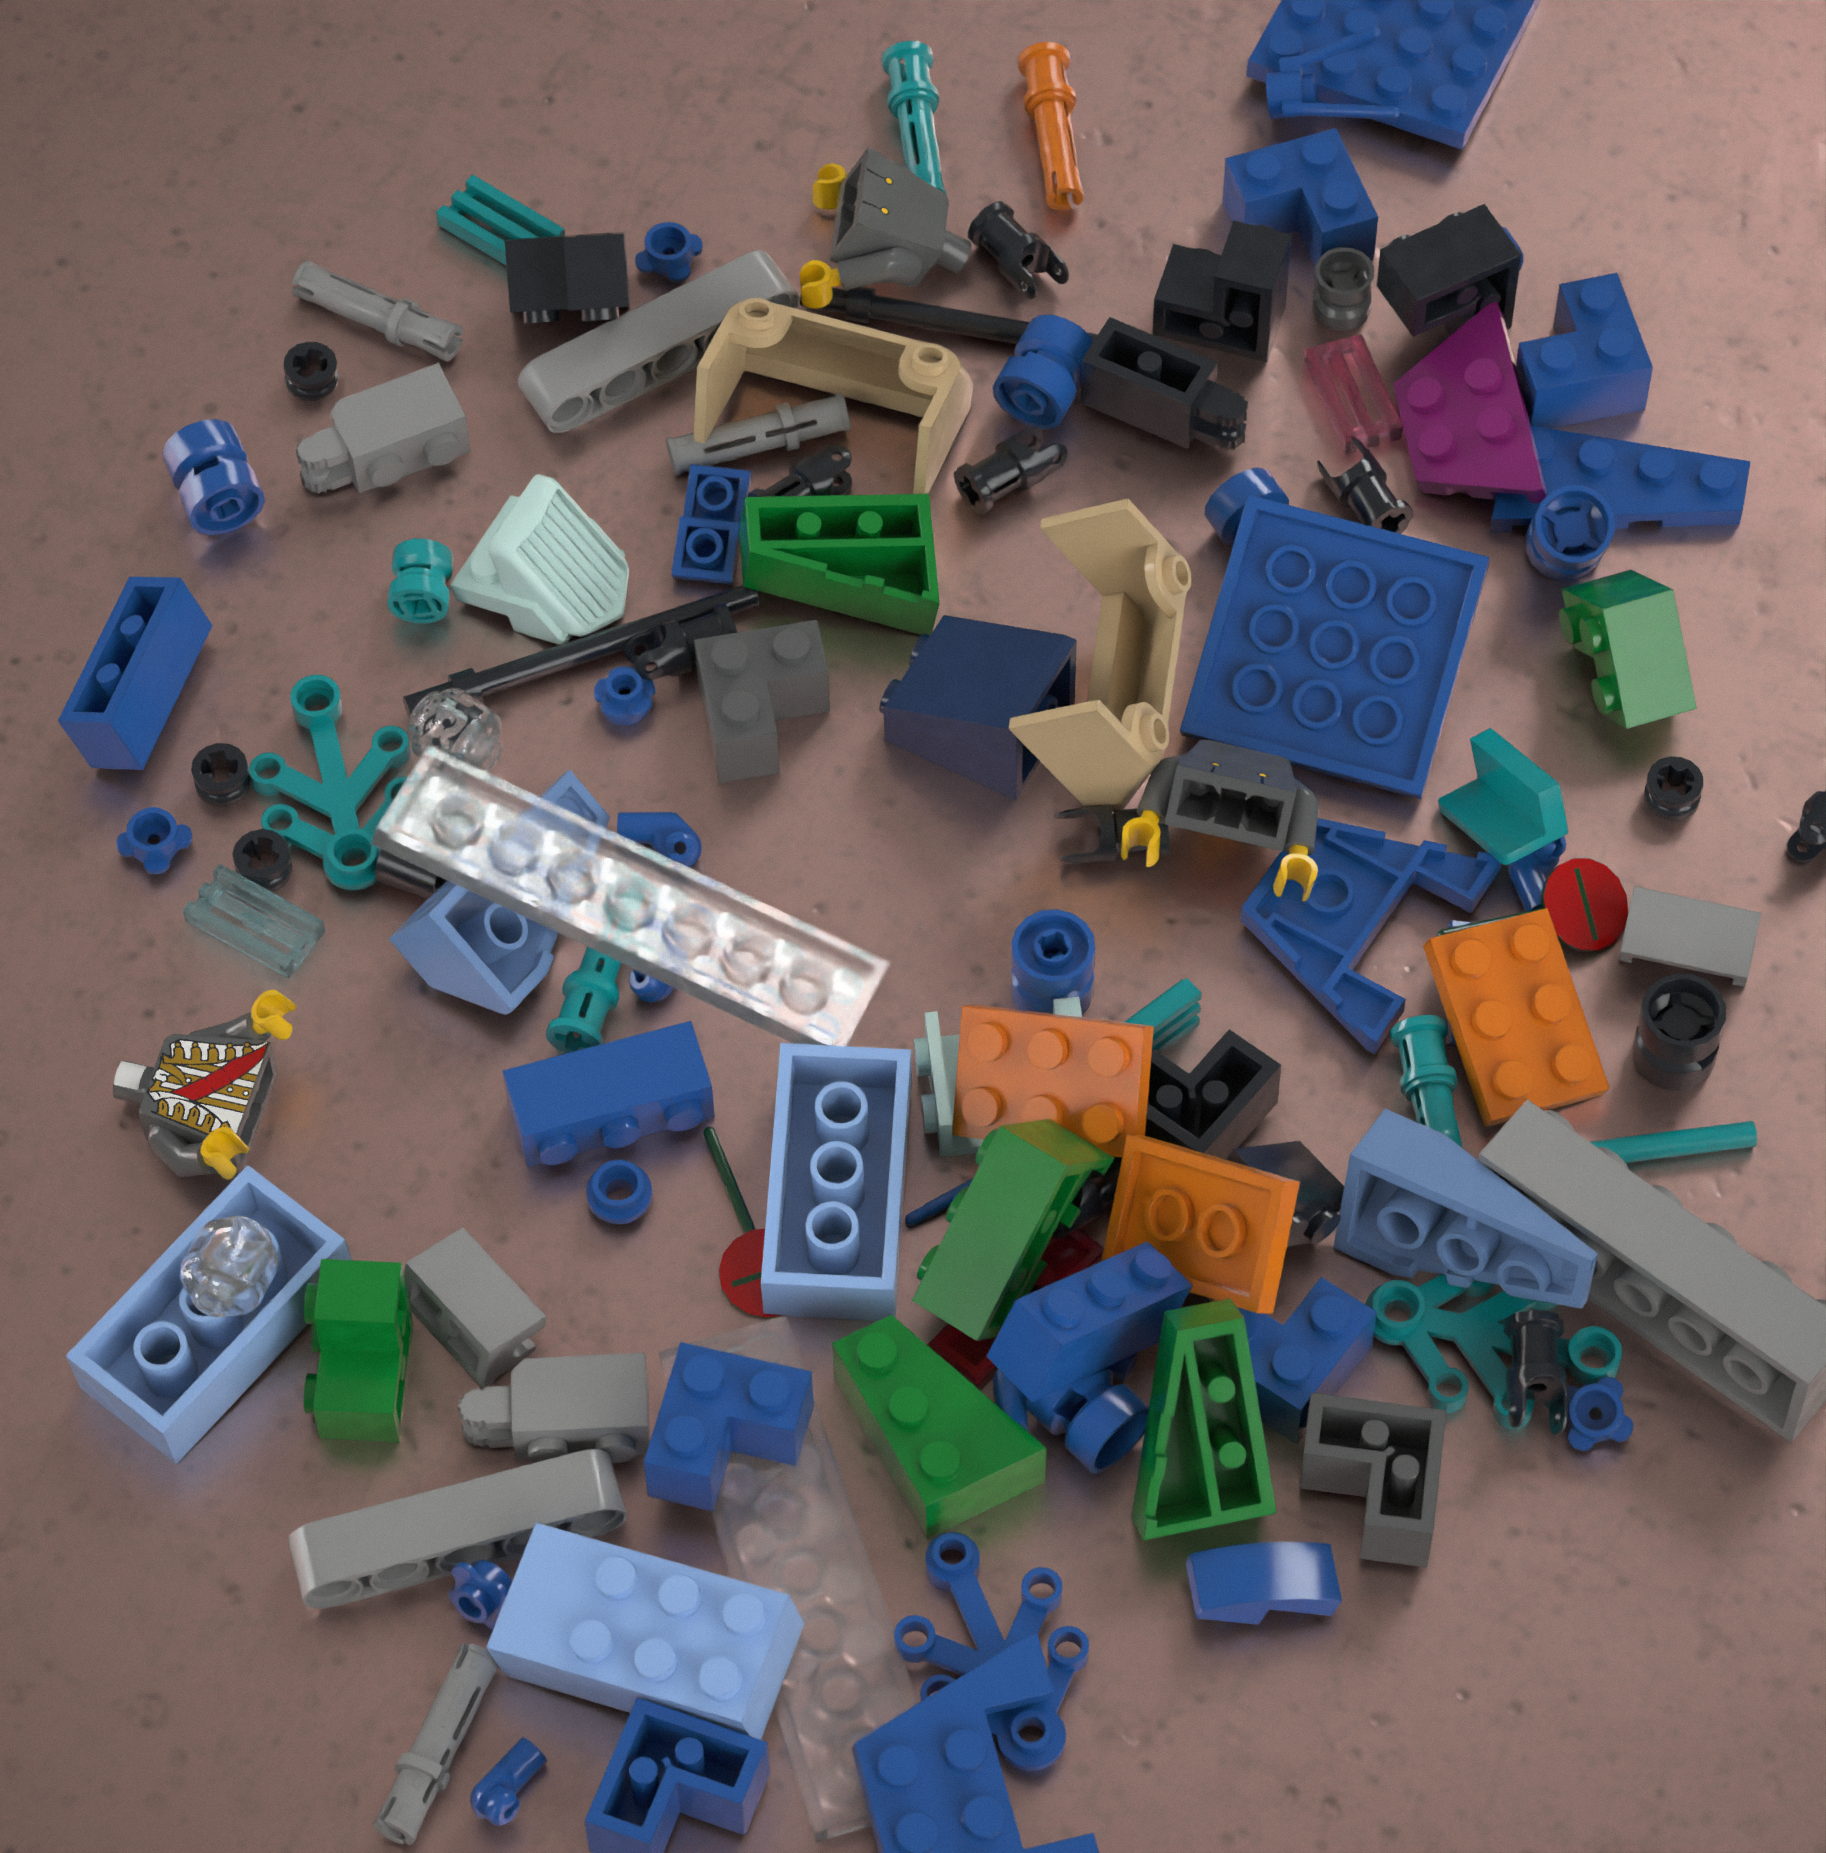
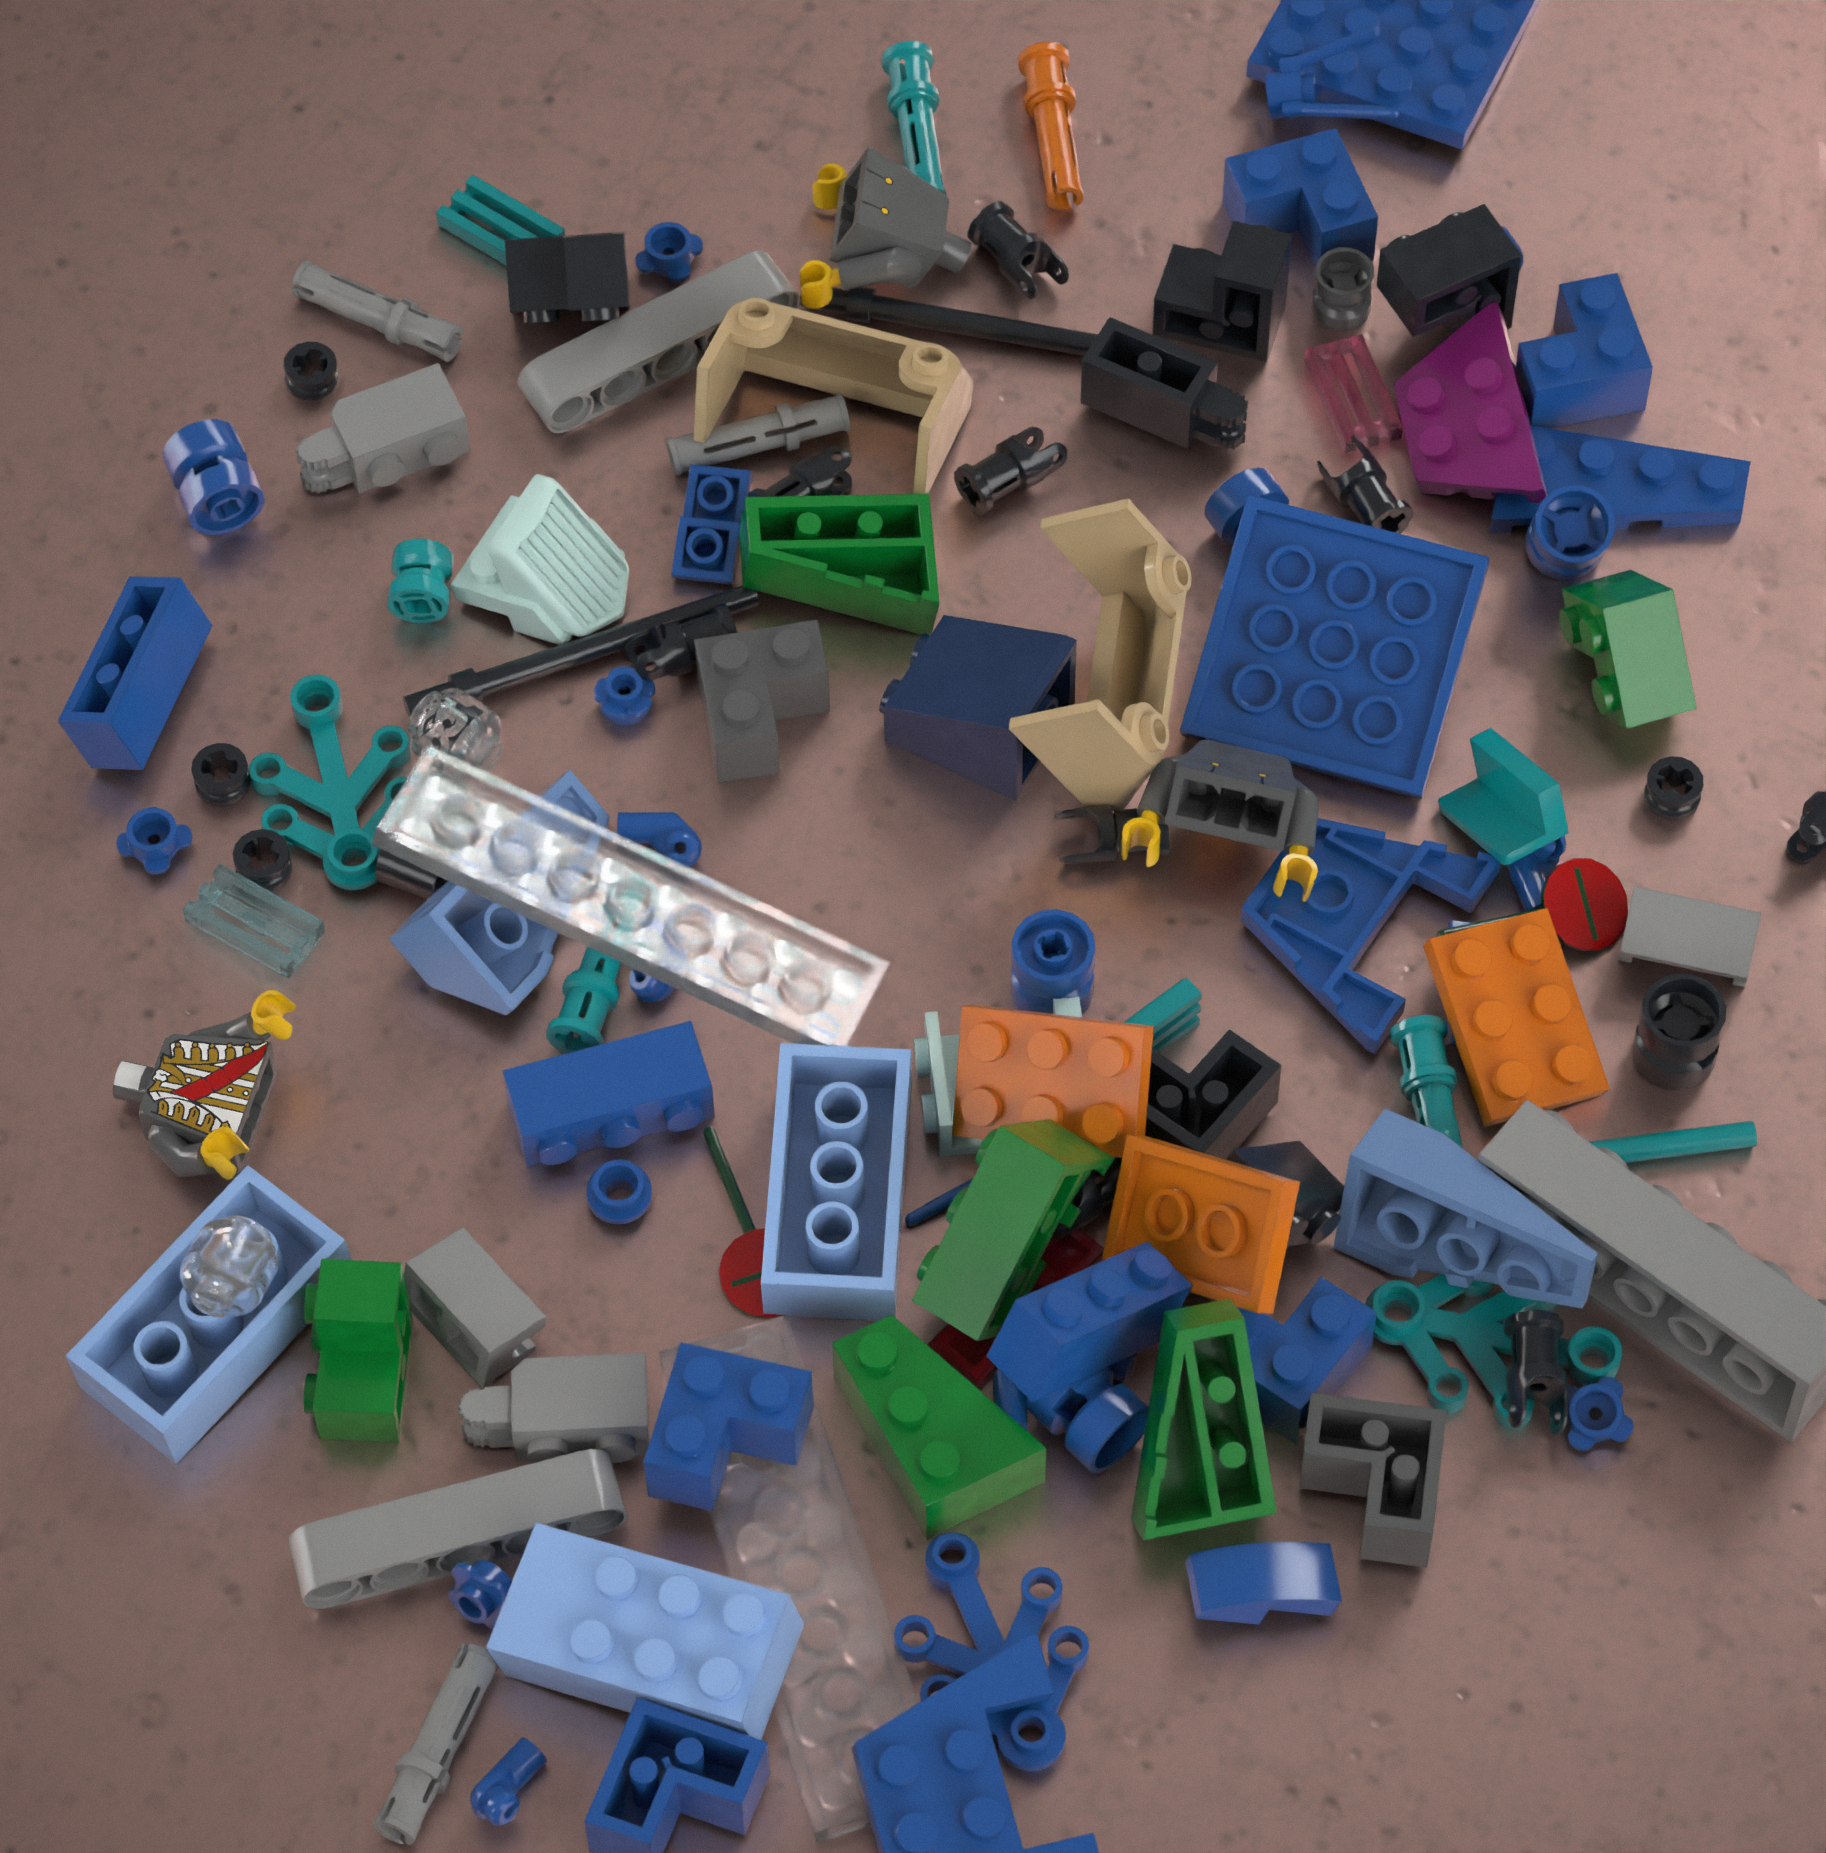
blue wheel [992,314,1094,429] -> none

